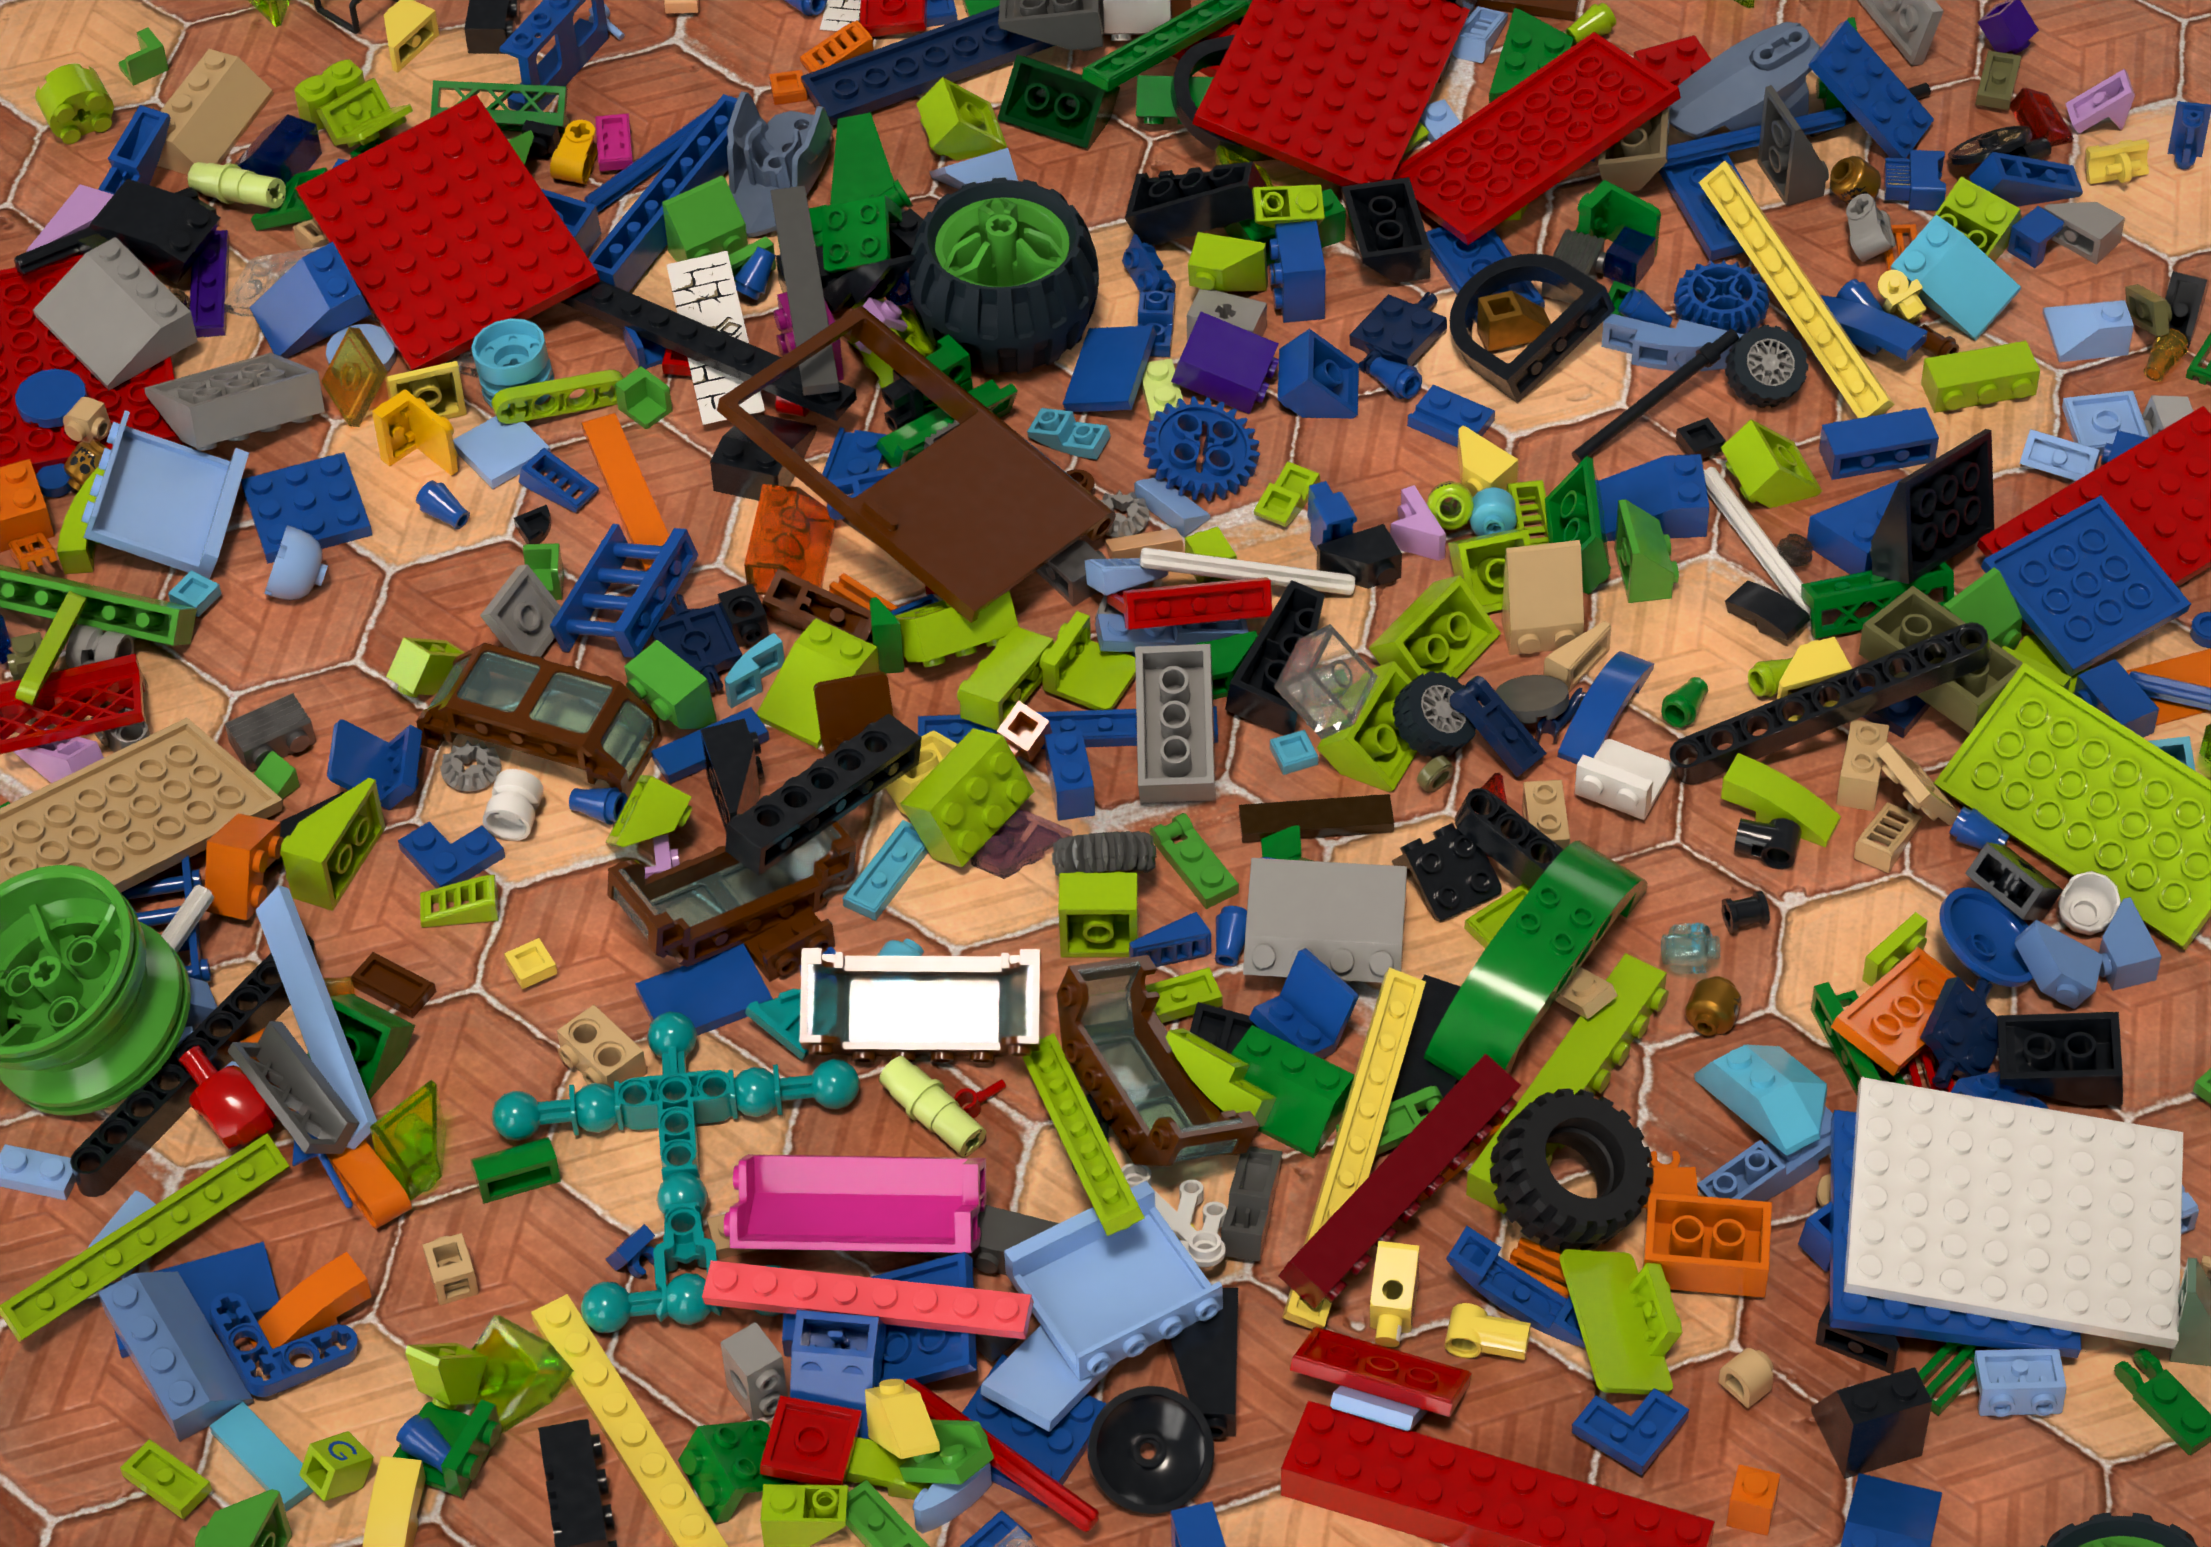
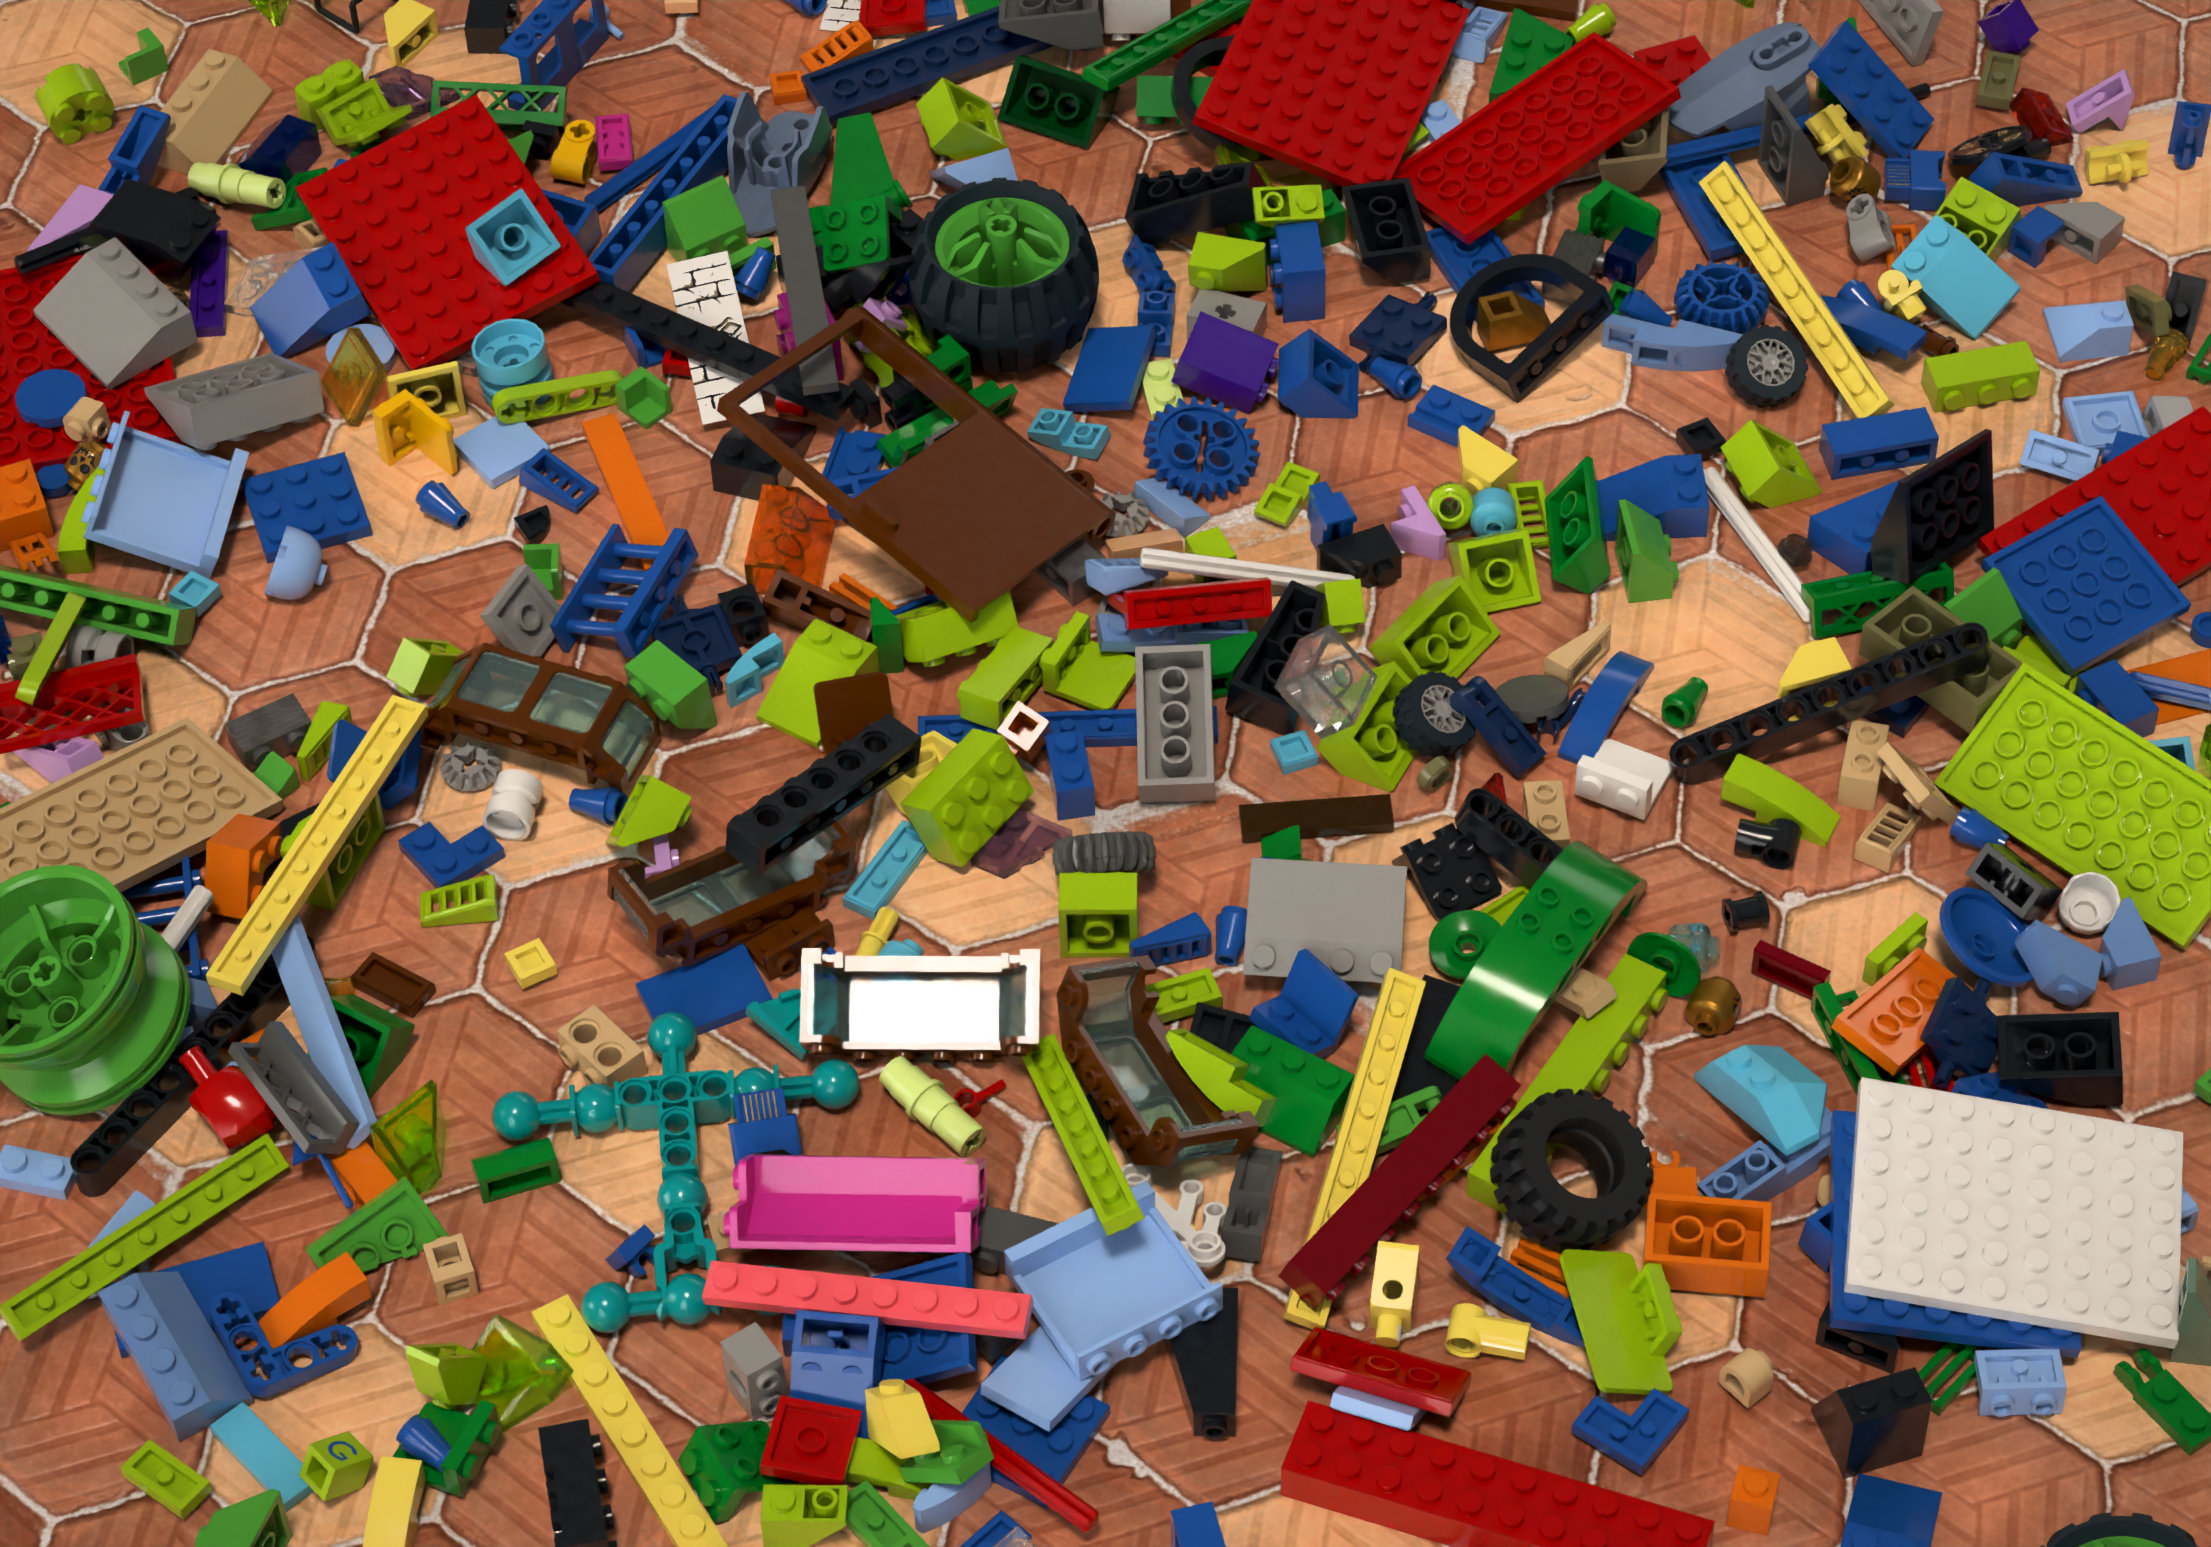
blue tile [651,707,769,784] -> none
black slope [700,718,764,834] -> none
black dish [1087,1386,1214,1514] -> none
bright green plate [1149,813,1239,909] -> none
tan slope [1502,540,1584,655] -> none
black bar [1572,329,1739,463] -> none
black slope [1725,580,1810,640] -> none
lime cone [1748,657,1793,697] -> none
none -> light yellow plate [206,695,428,996]
none -> lime slope [297,701,353,782]
none -> bright green wing [305,1176,449,1272]
none -> wing [369,66,461,120]
none -> medium azure slope [465,188,561,286]
none -> blue piece [728,1087,802,1165]
none -> black plate [849,378,882,429]
none -> light yellow axle [854,906,899,979]
none -> lime brick [1316,578,1366,634]
none -> green dish [1429,910,1502,979]
none -> green dish [1627,932,1701,997]
none -> dark red tile [1751,940,1831,1000]
none -> light yellow hips [1804,103,1869,164]

